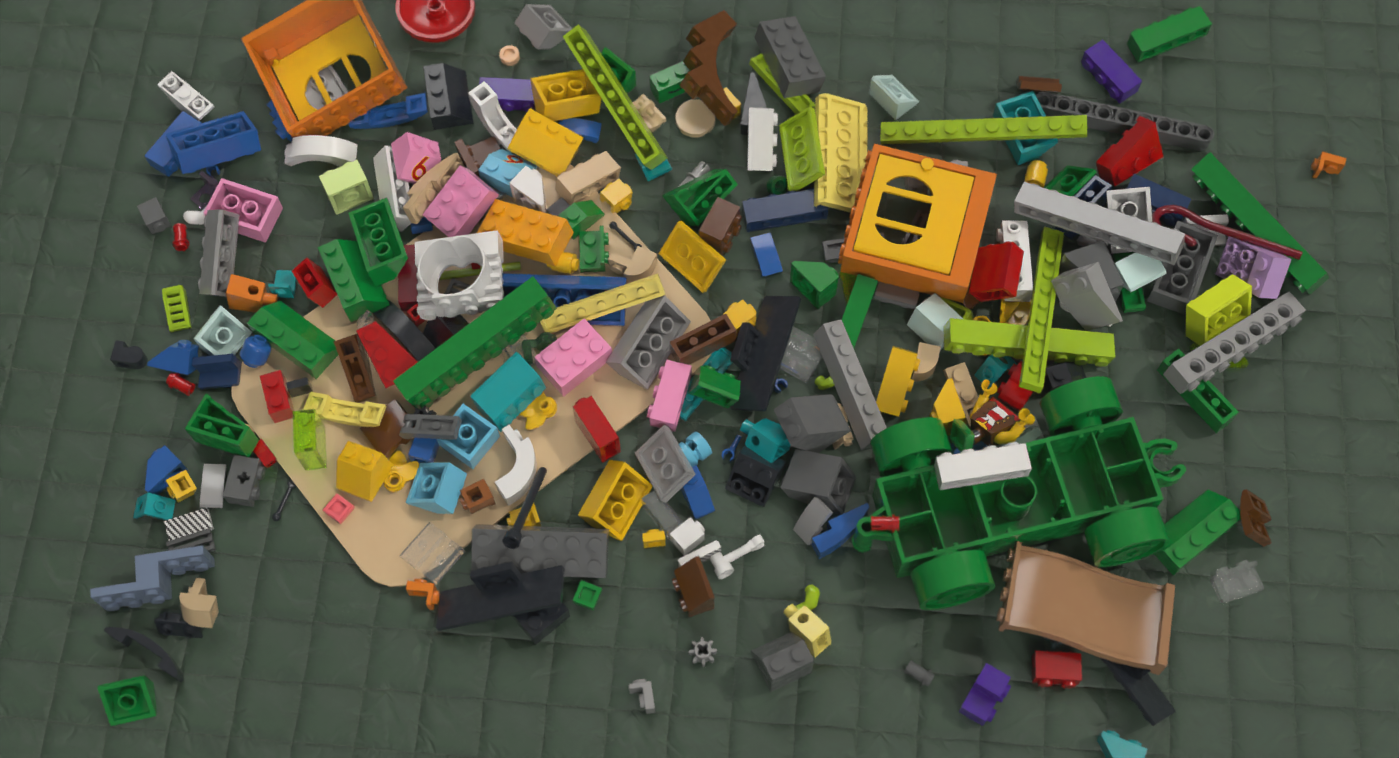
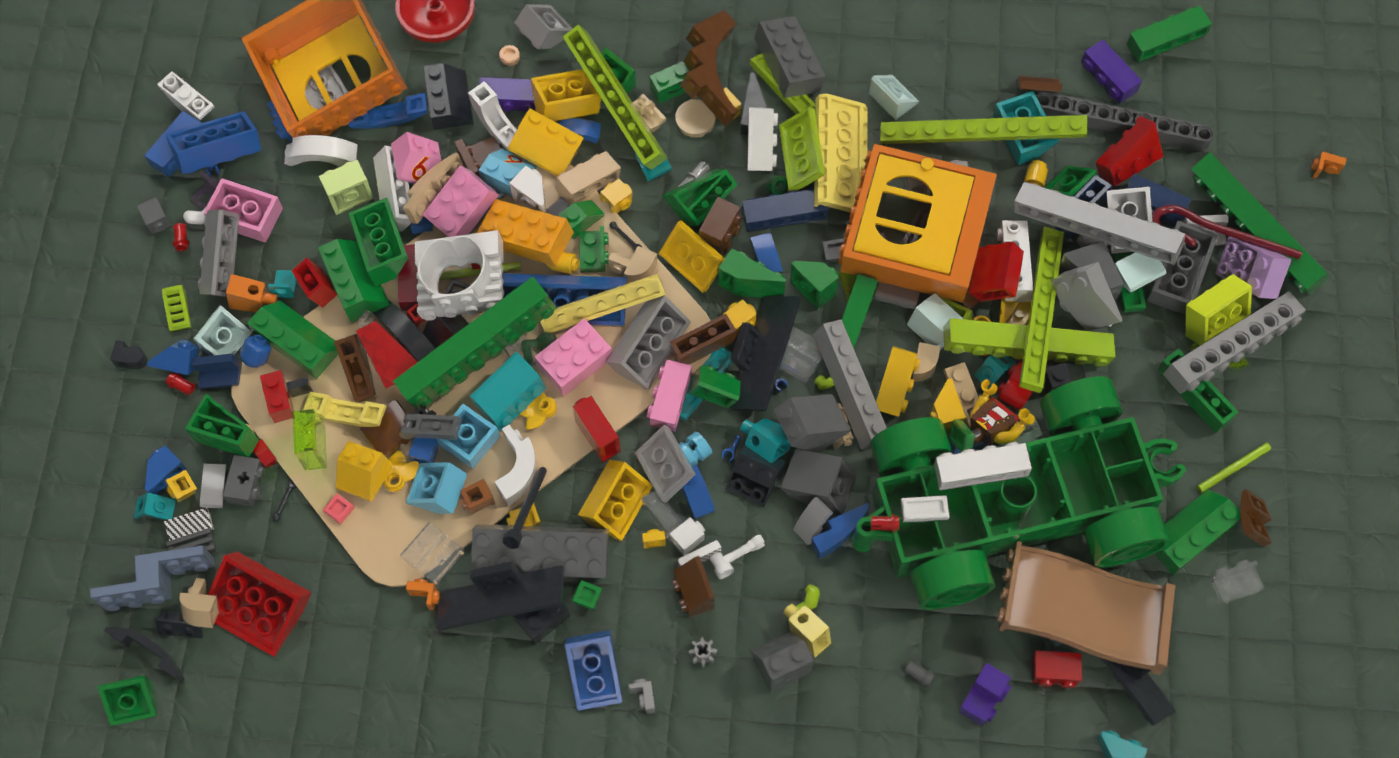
none -> red slope [208,552,312,656]
none -> blue slope [565,630,623,711]
none -> green slope [718,249,786,298]
none -> white tile [900,496,949,522]
none -> lime bar [1196,442,1271,493]

